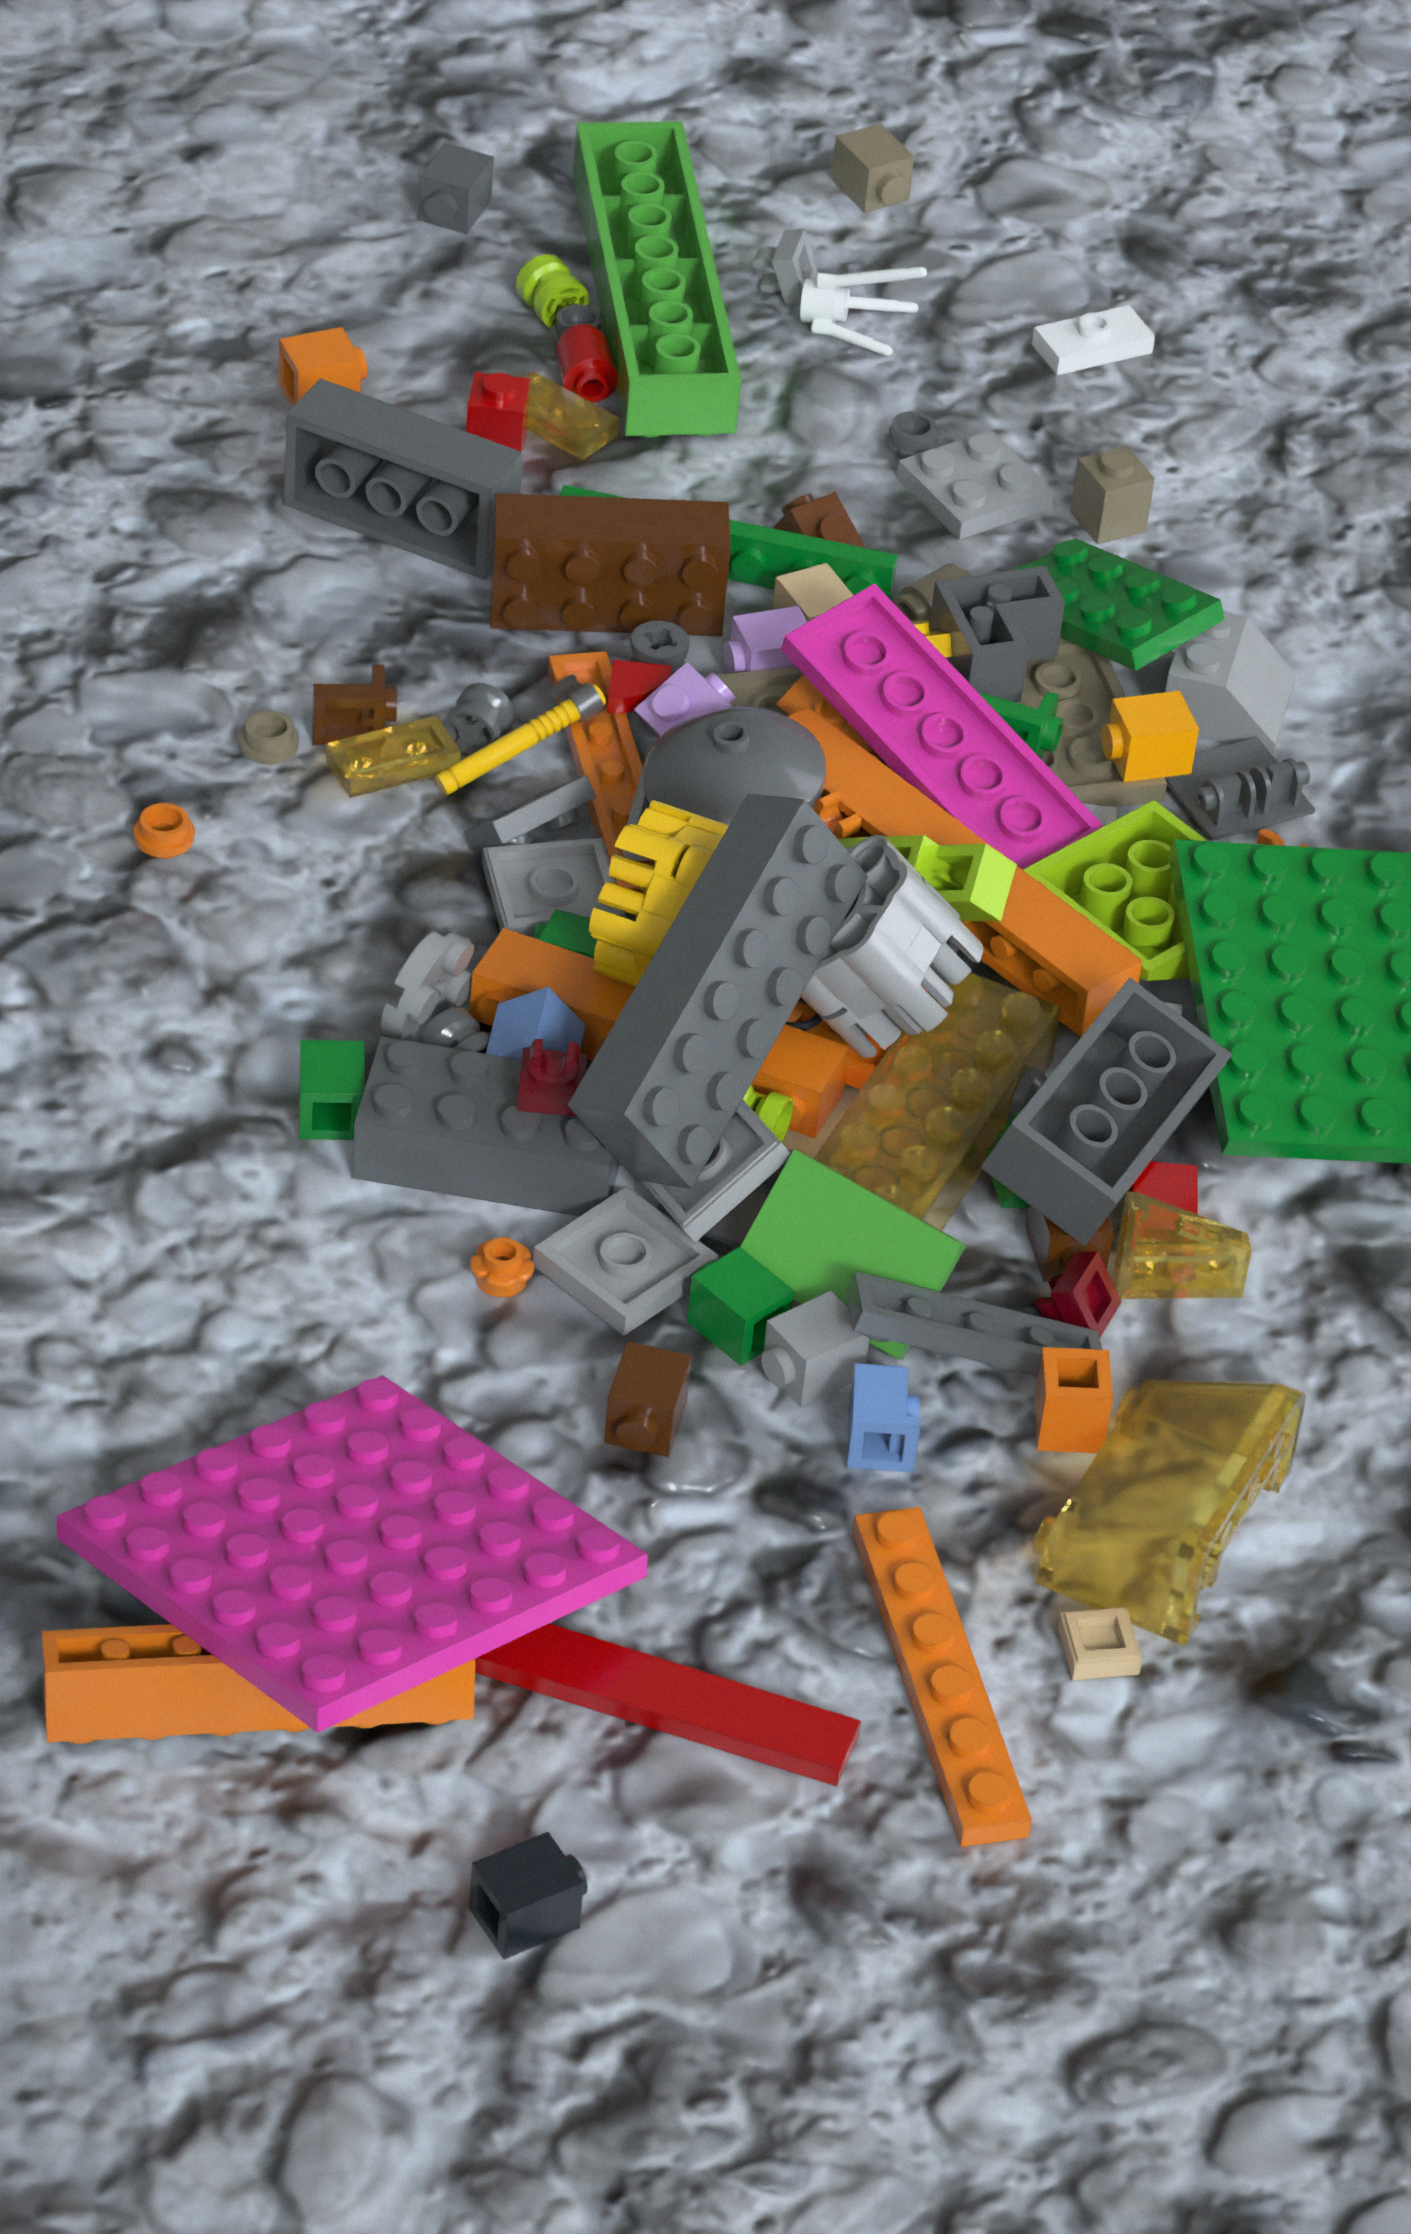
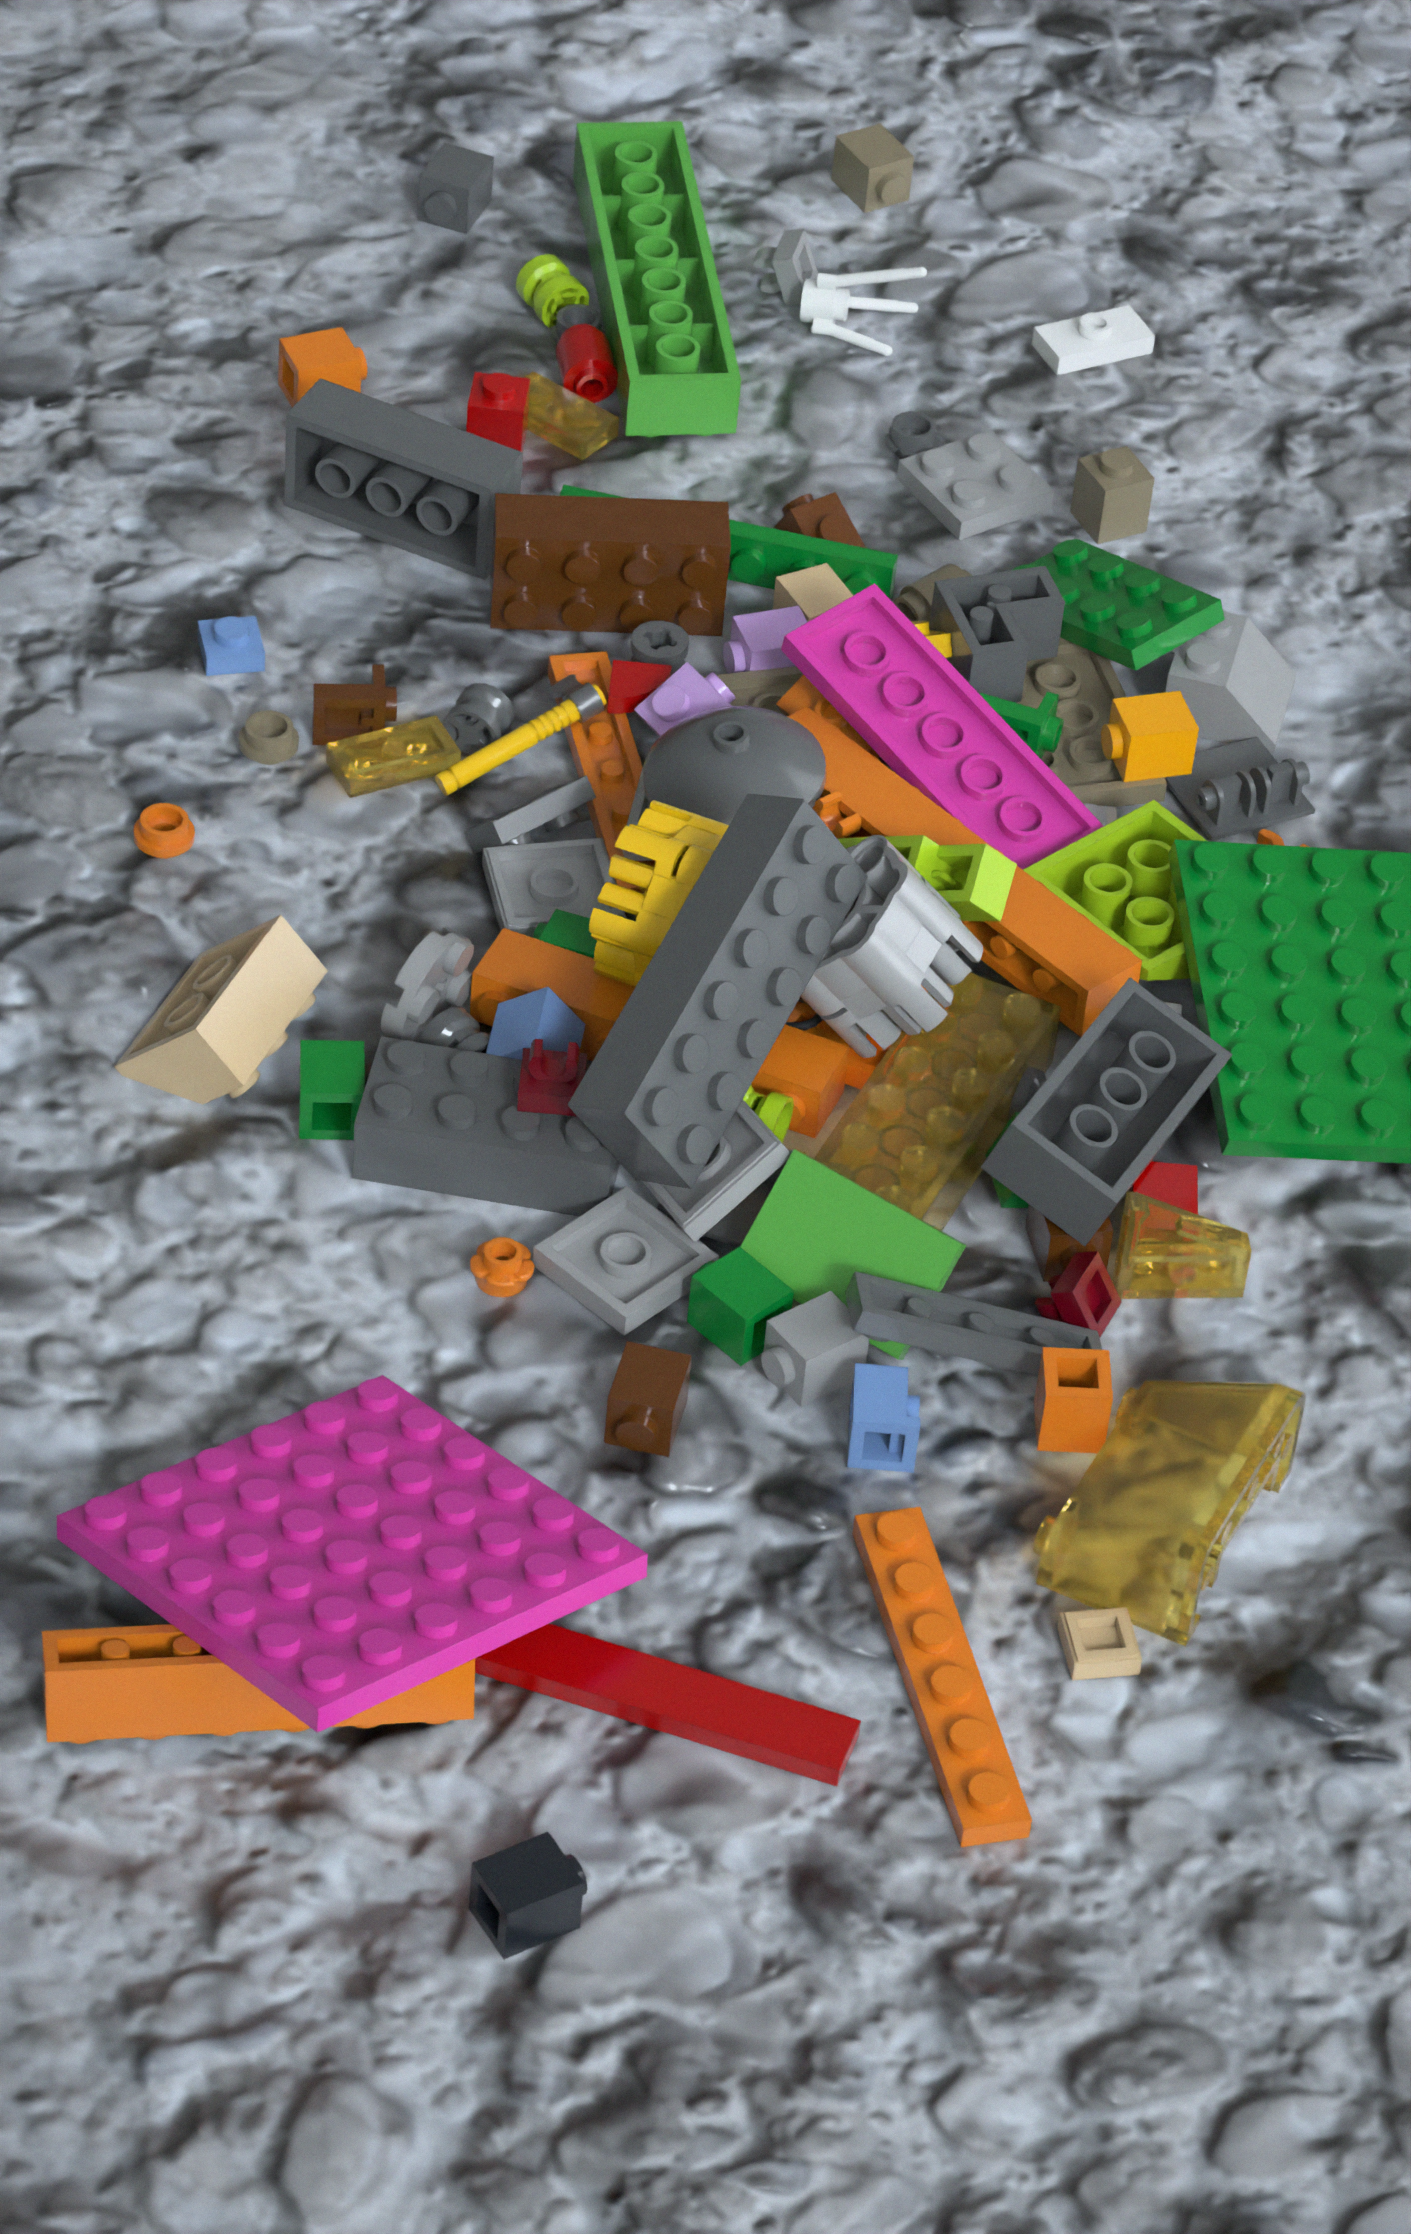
none -> tan slope [114,915,328,1105]
none -> medium blue plate [197,616,265,676]

